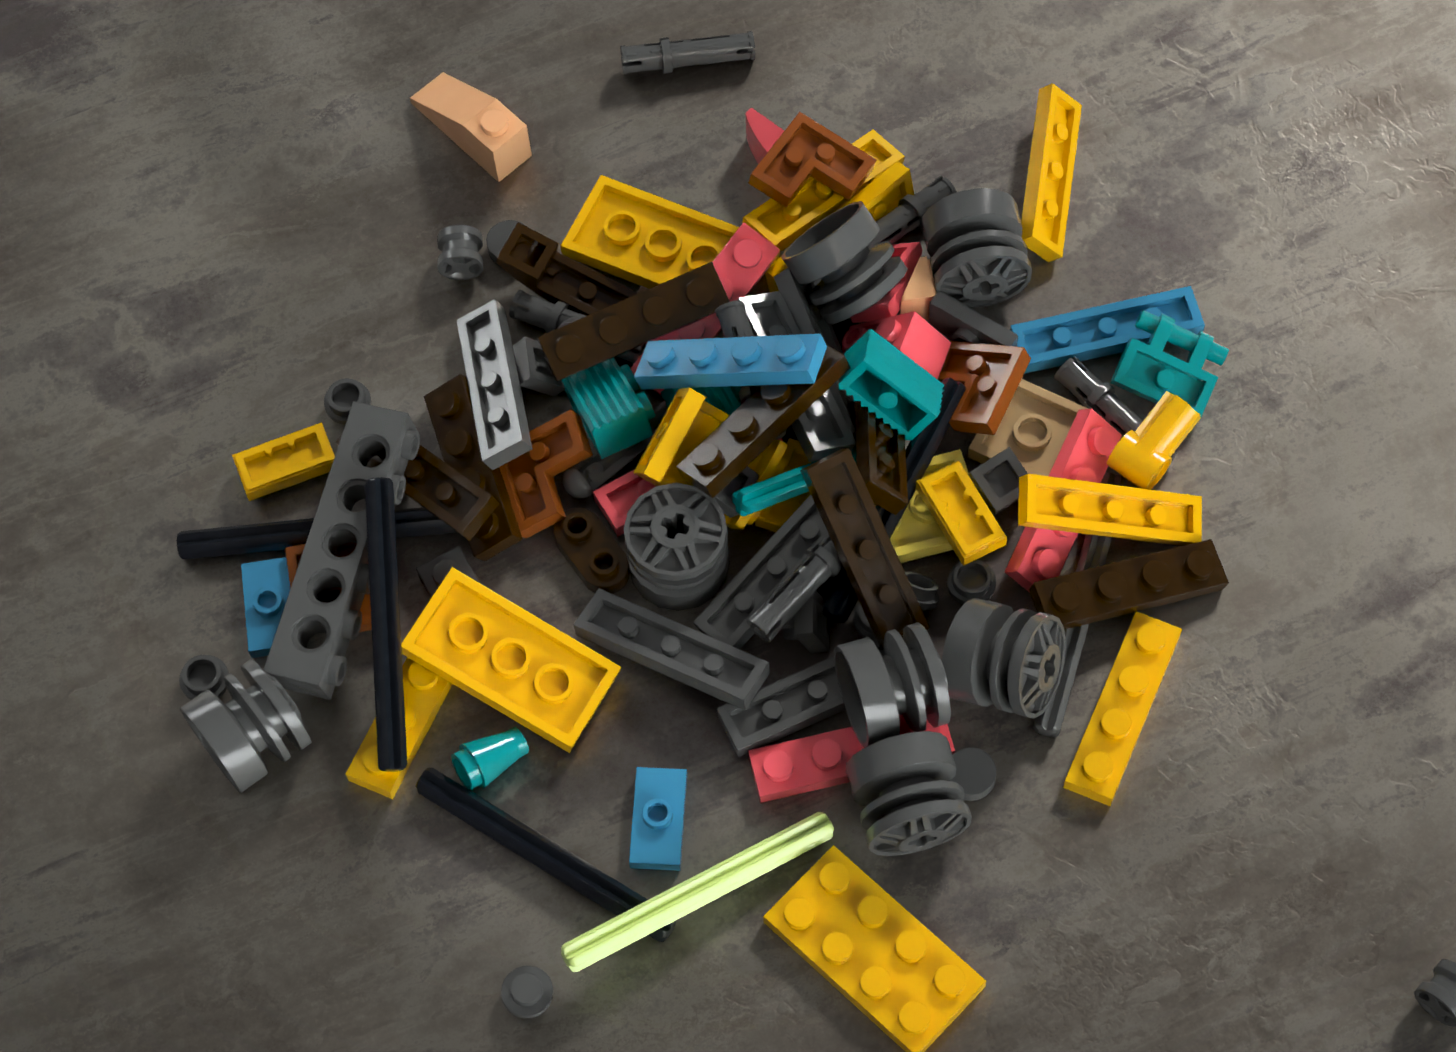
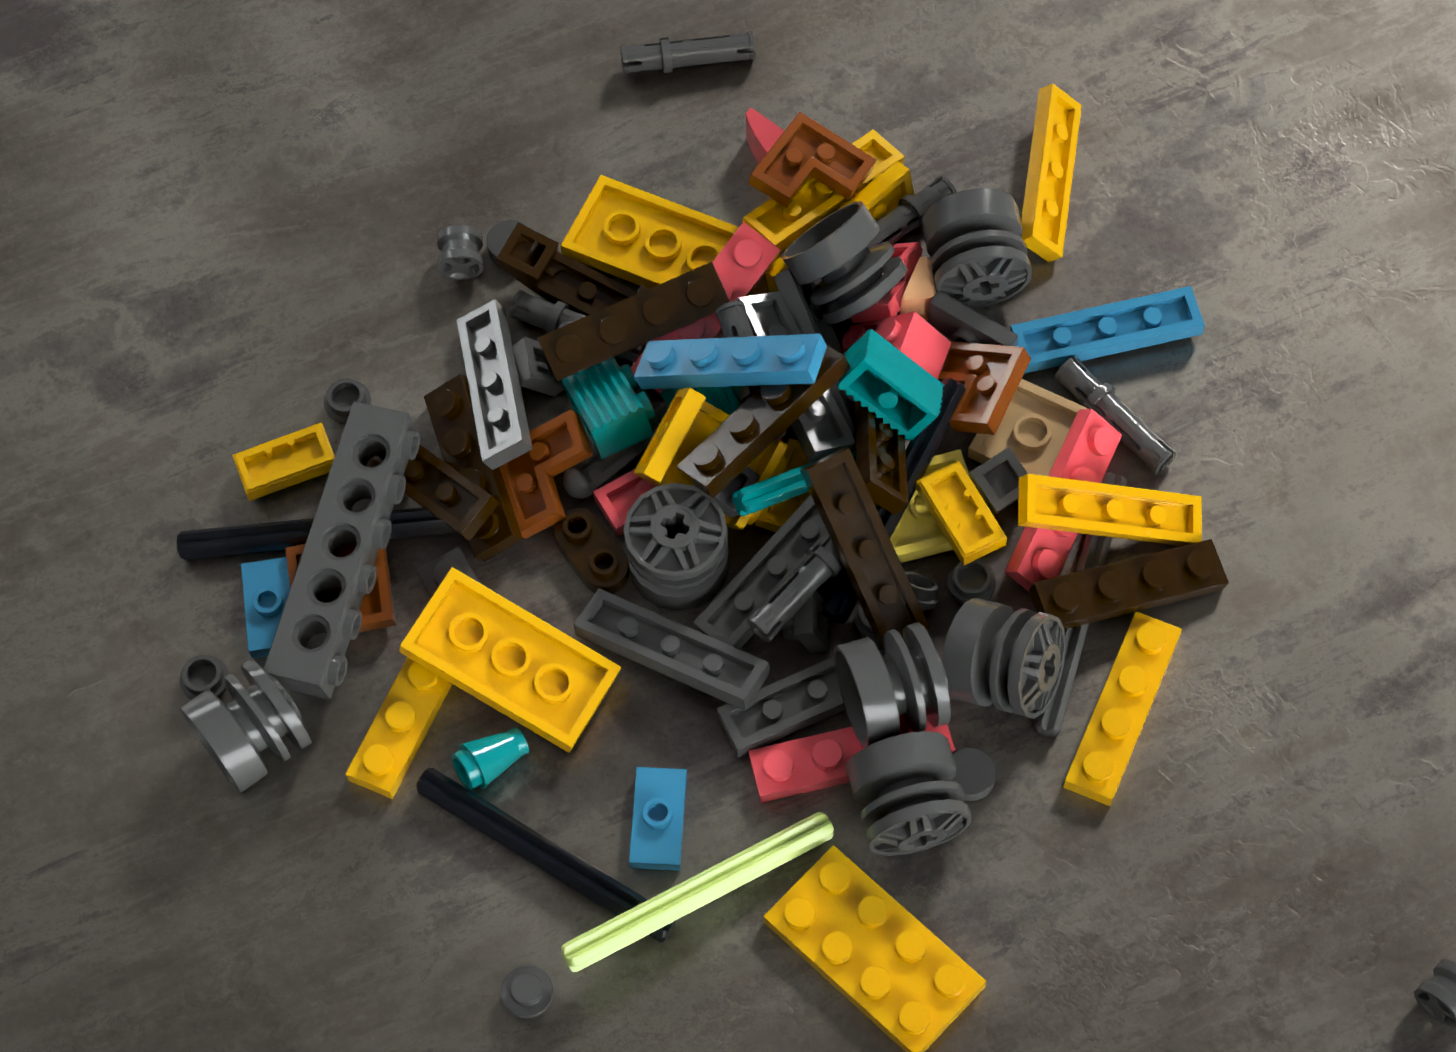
black axle [365,477,407,772] -> none
light nougat slope [410,72,532,182] -> none
yellow piece [1107,391,1201,490] -> none
teal plate [1110,310,1229,417] -> none

